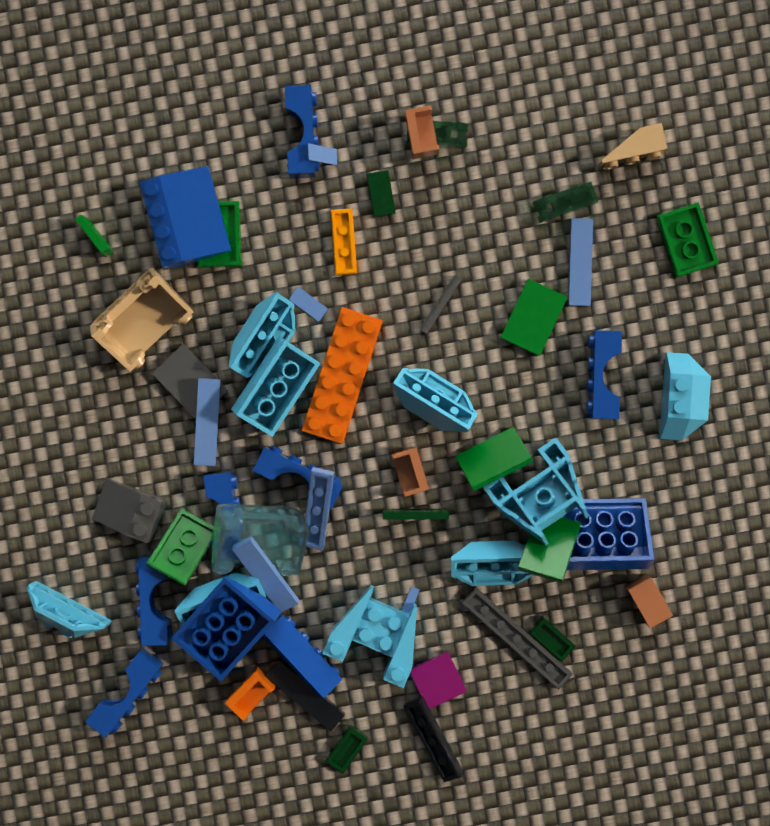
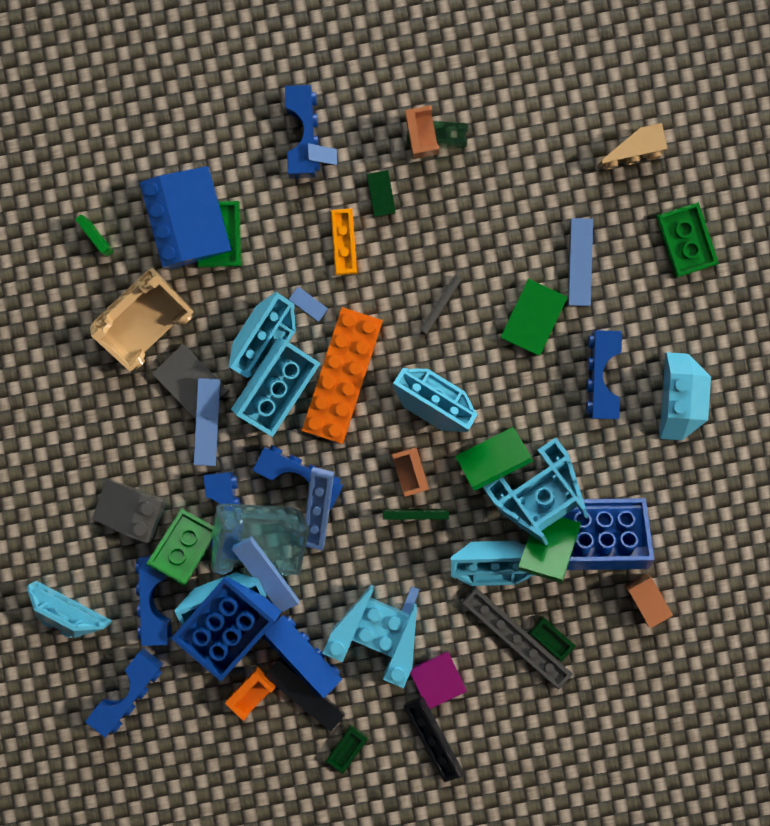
clear green plate [532,182,598,223] -> none

